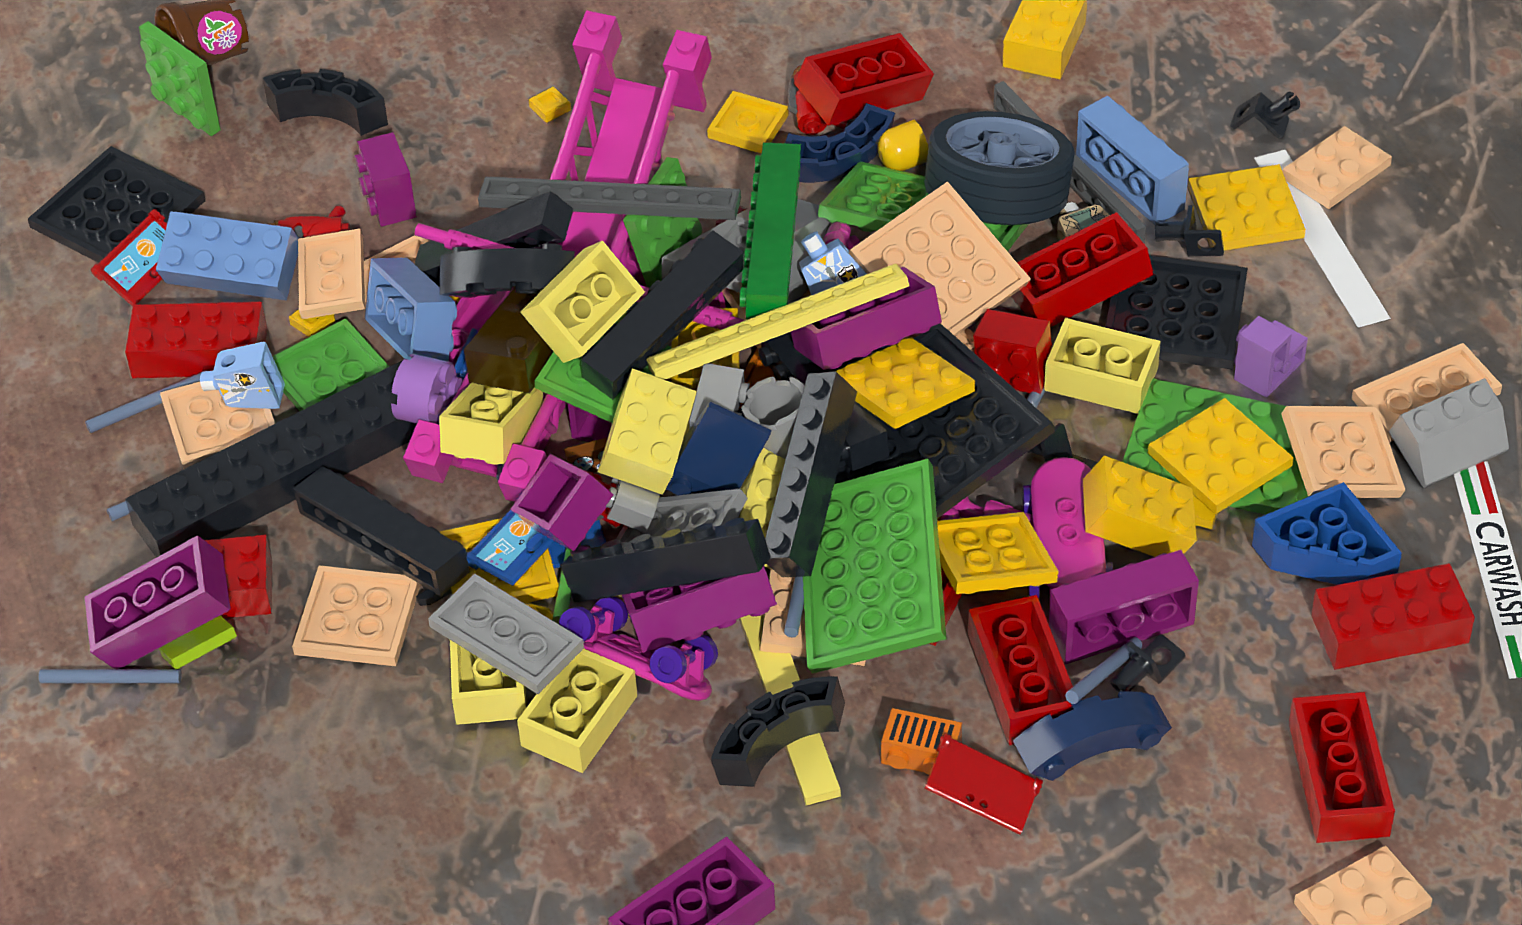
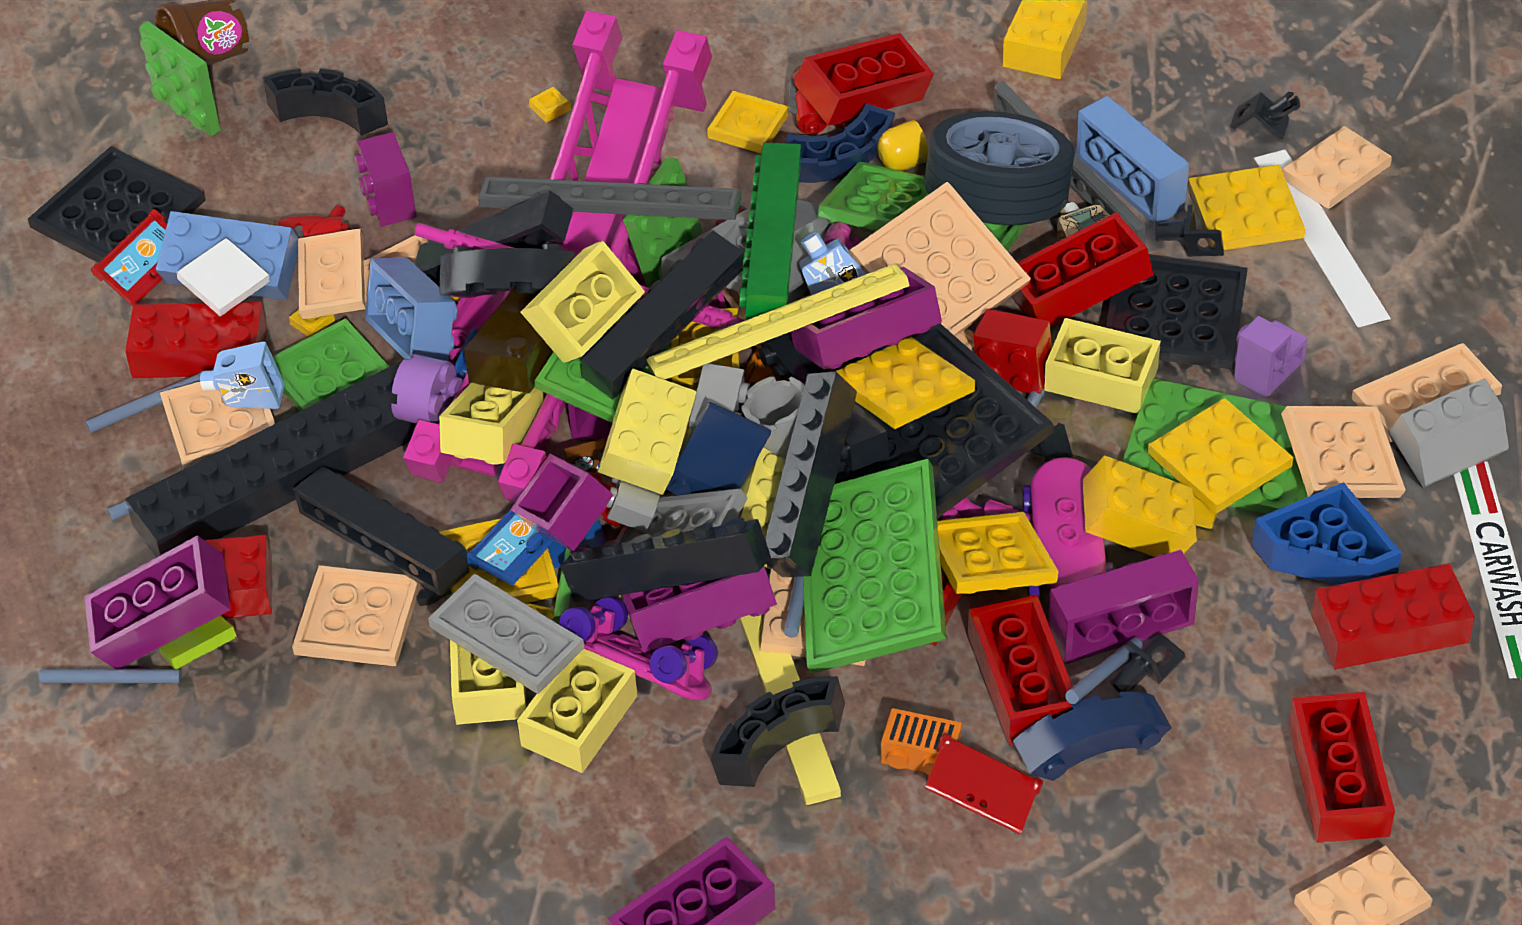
none -> white tile [177,238,270,316]

